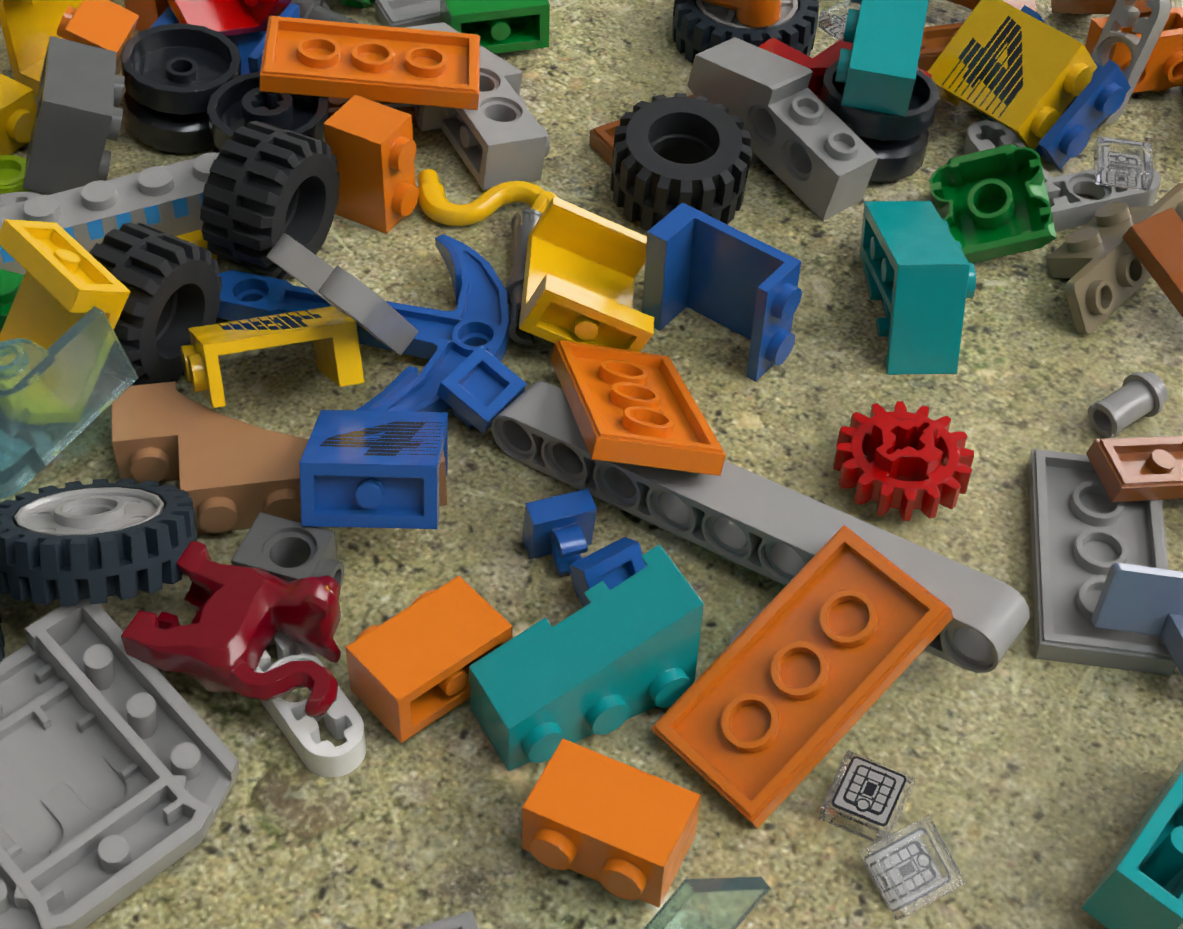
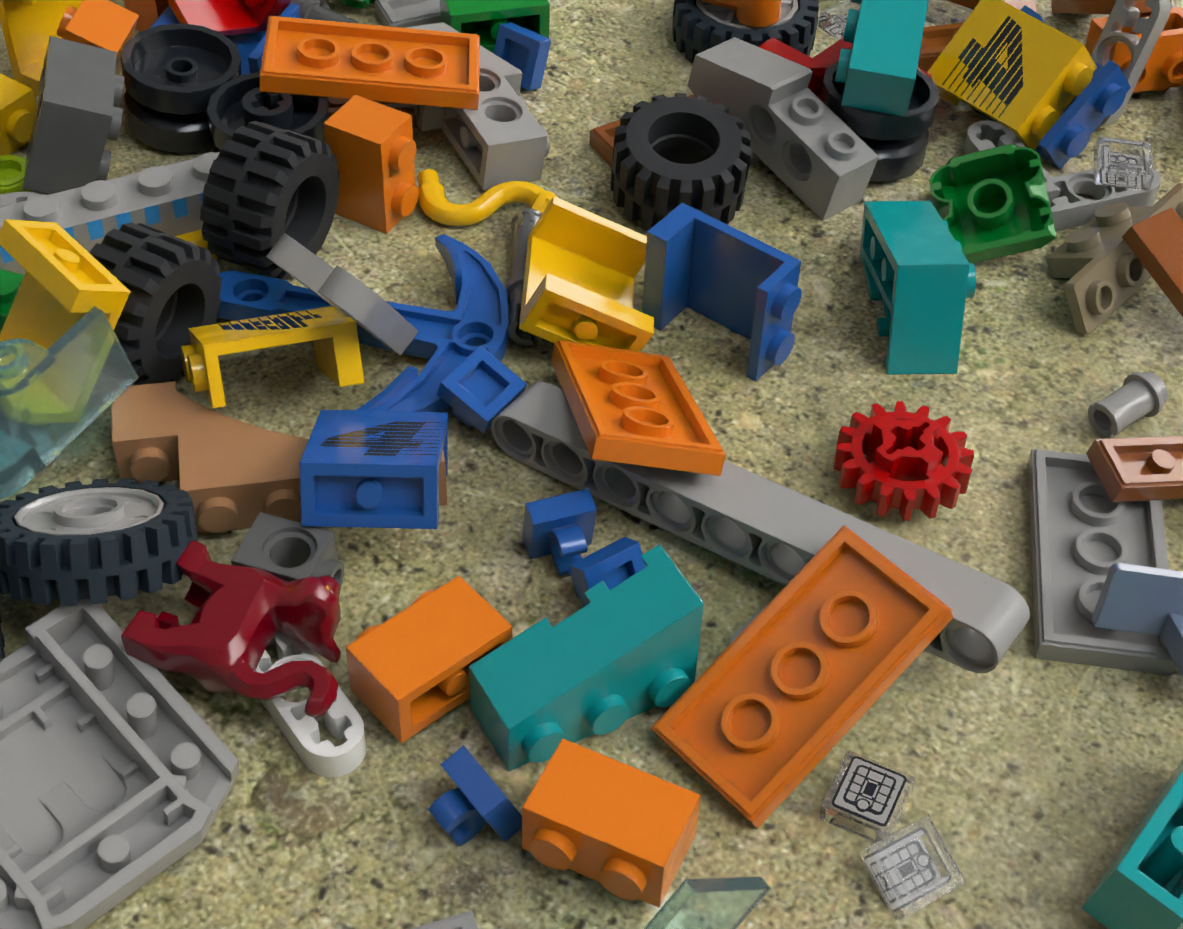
none -> blue tile [428,745,522,847]
none -> blue tile [494,22,551,91]

